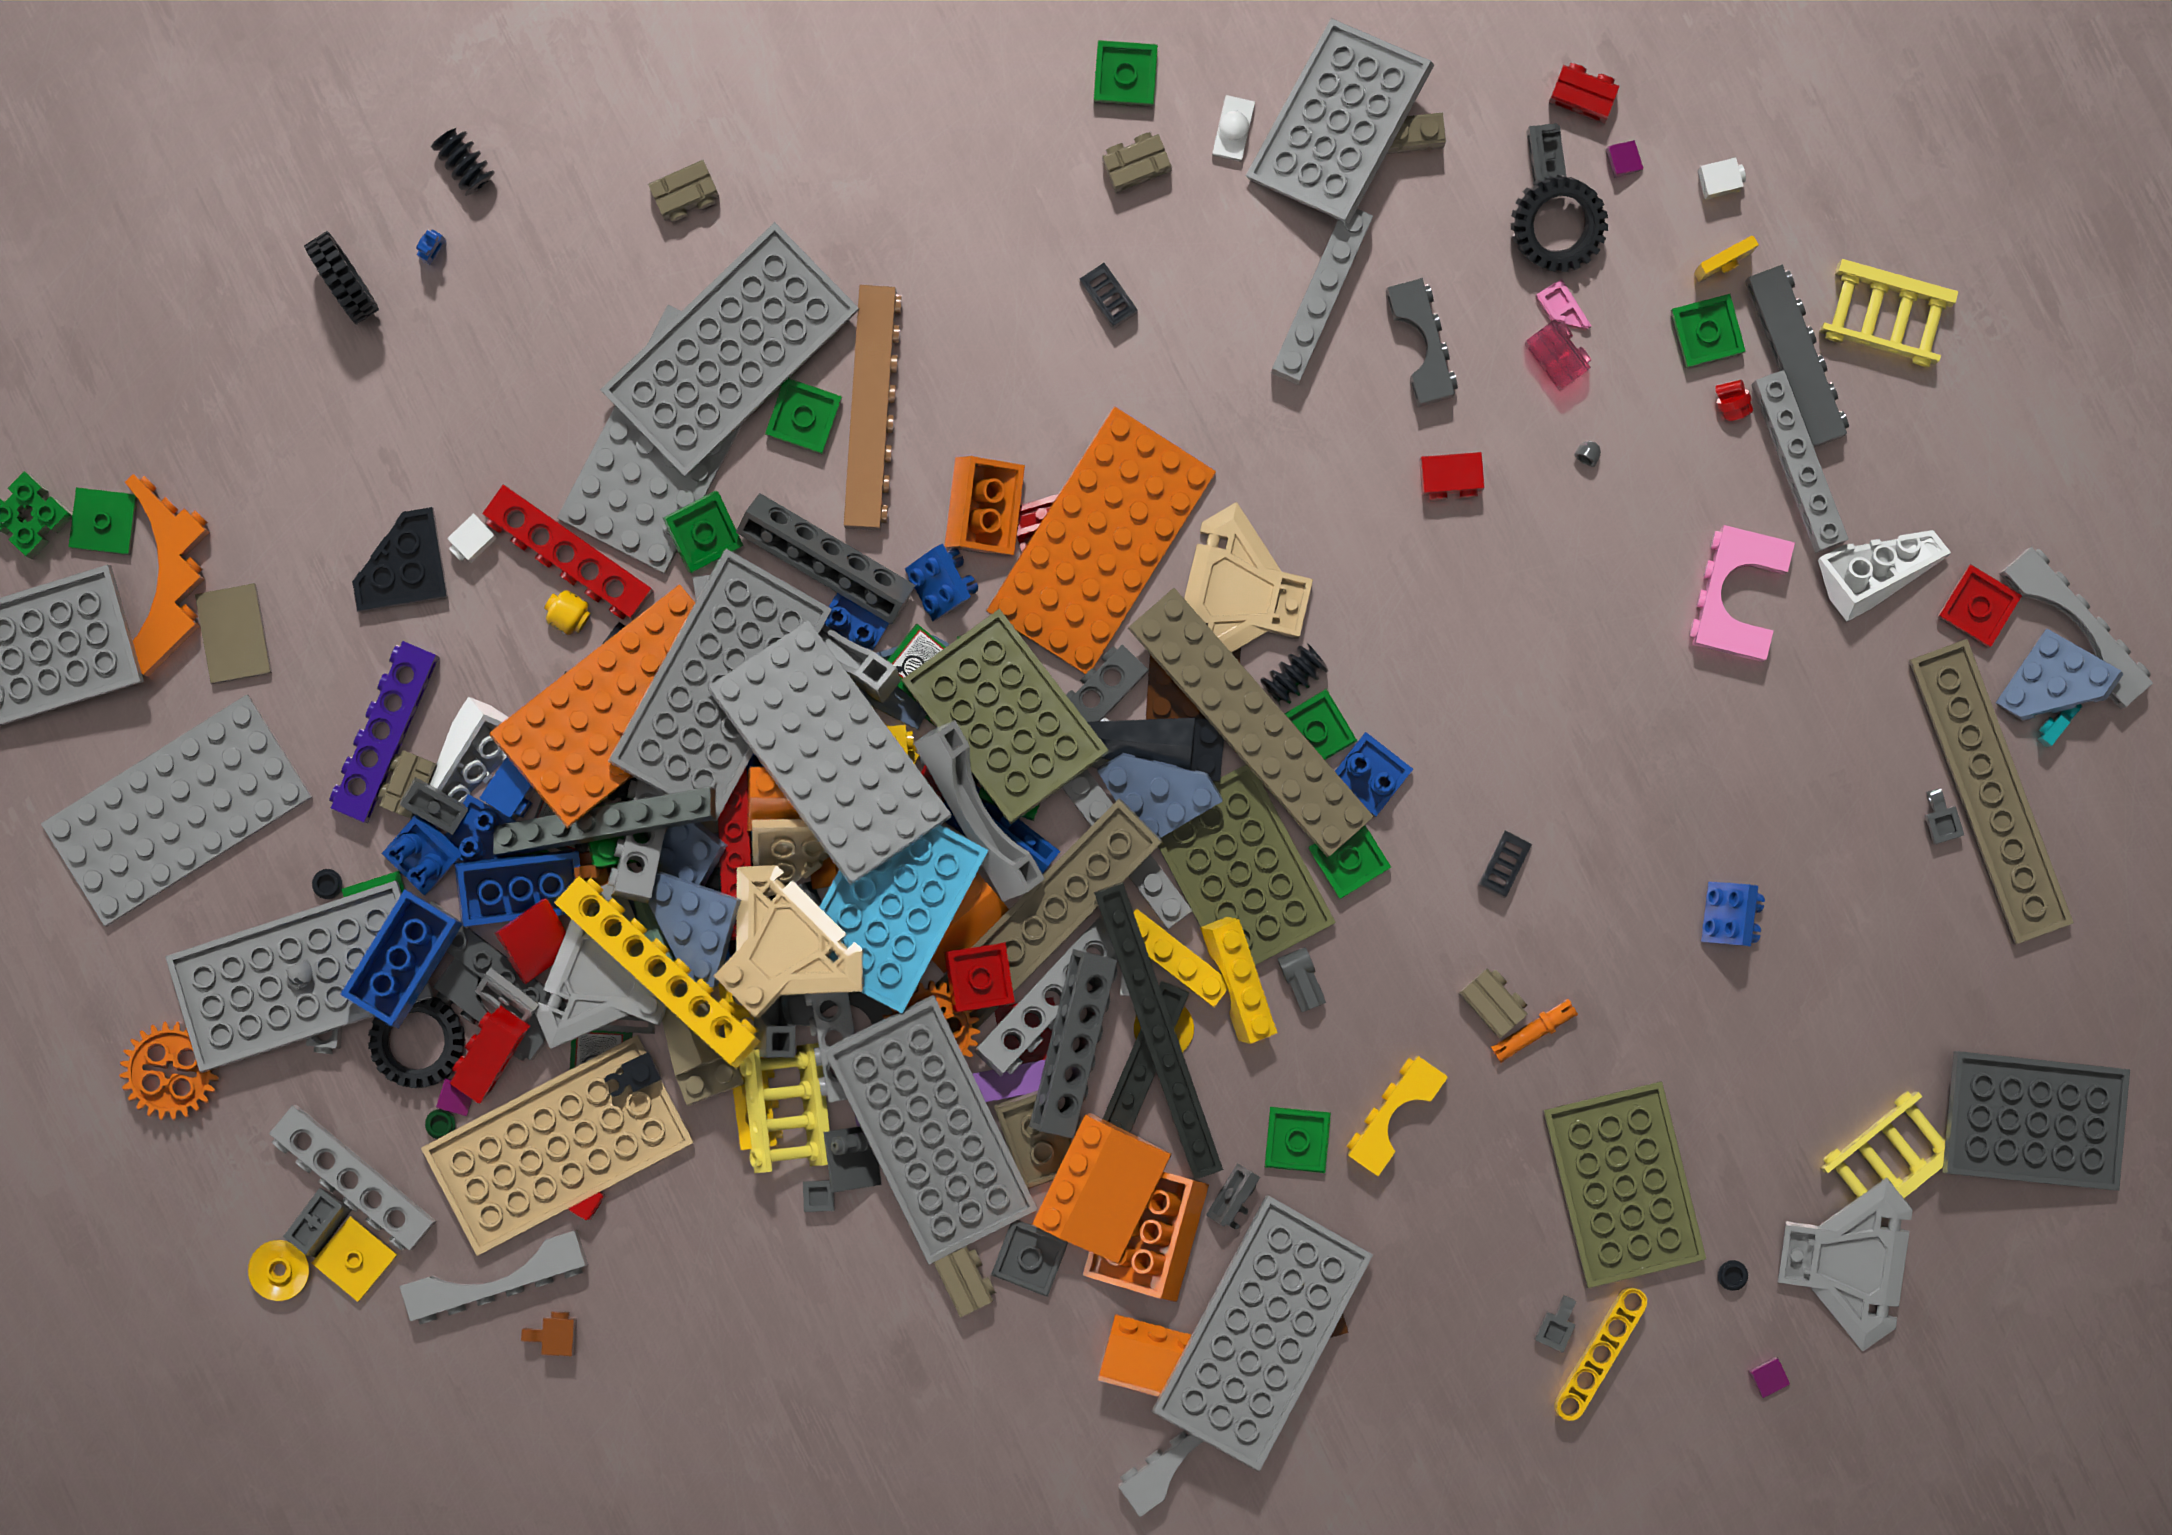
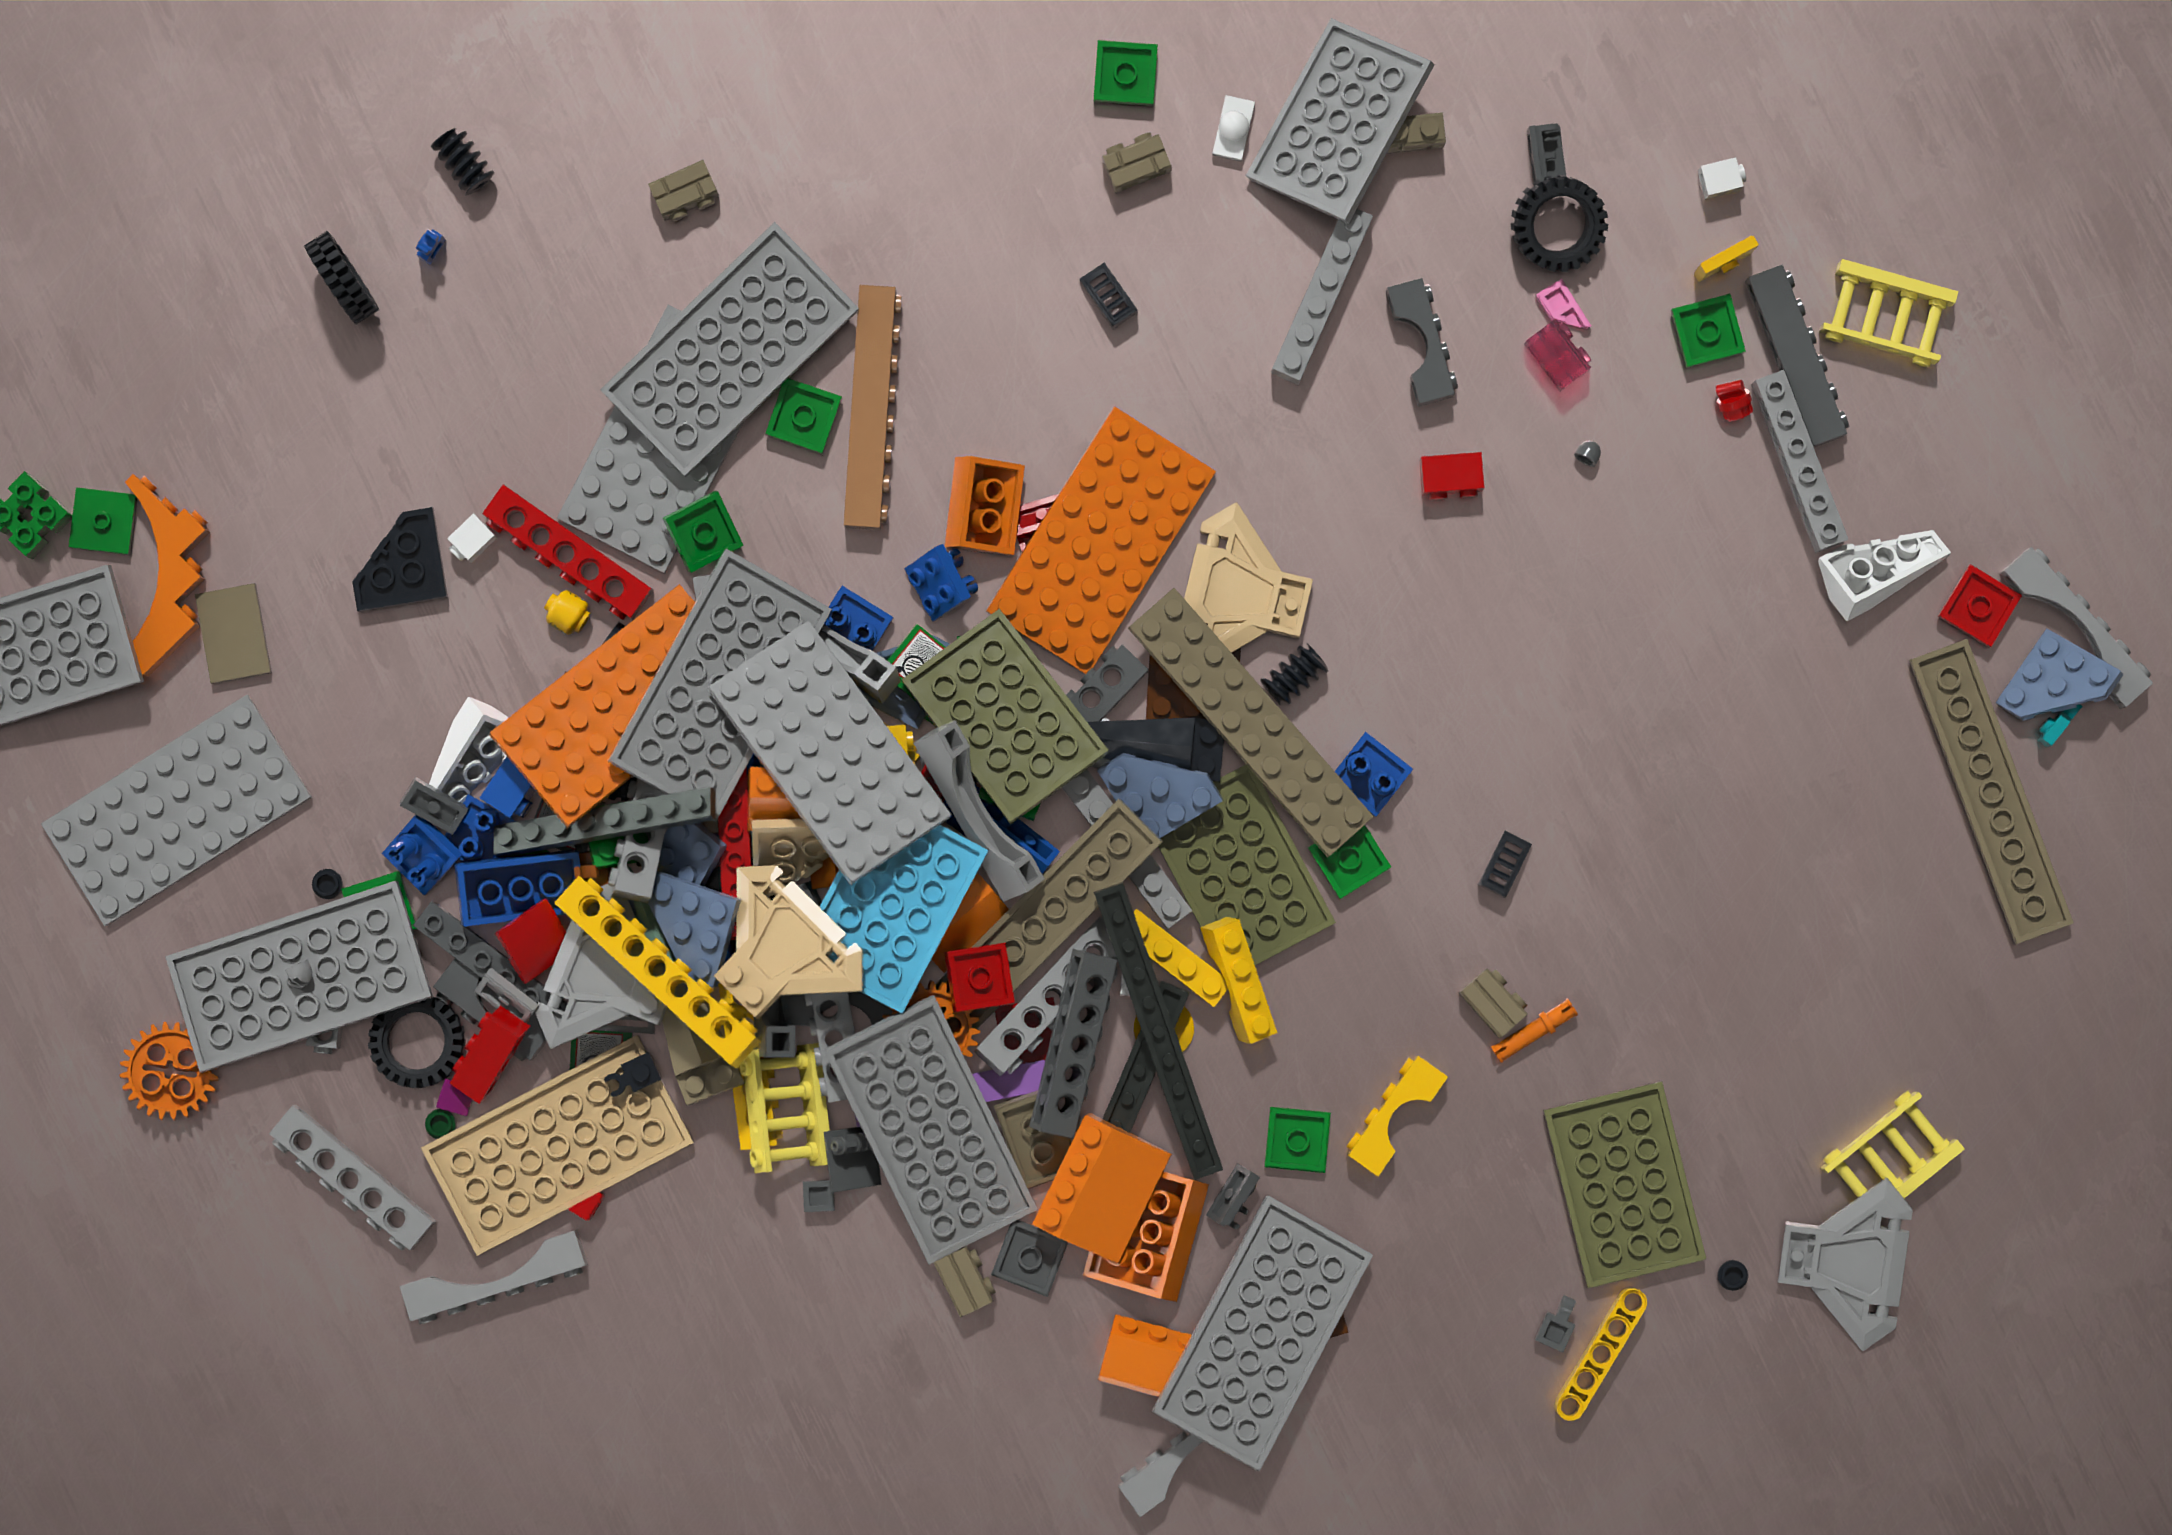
yellow dish [248,1240,309,1301] -> none
dark grey hinge [283,1188,352,1258] -> none
yellow plate [311,1216,398,1302] -> none
dark purple brick [329,641,440,824] -> none
blue brick [340,889,463,1029] -> none
dark tan brick [377,750,437,819] -> none
dark orange brick [521,1311,577,1356] -> none
dark grey brick [736,493,916,625] -> none
dark grey piece [1277,947,1326,1012] -> none
green plate [1285,689,1357,760] -> none
red brick [1549,63,1620,124] -> none
magenta slope [1606,140,1644,178] -> none
bright pink arch [1689,525,1795,662] -> none
blue plate [1701,882,1765,946] -> none
magenta slope [1749,1357,1790,1398] -> none
dark grey plate [1925,788,1964,844] -> none
dark grey plate [1943,1051,2130,1191] -> none

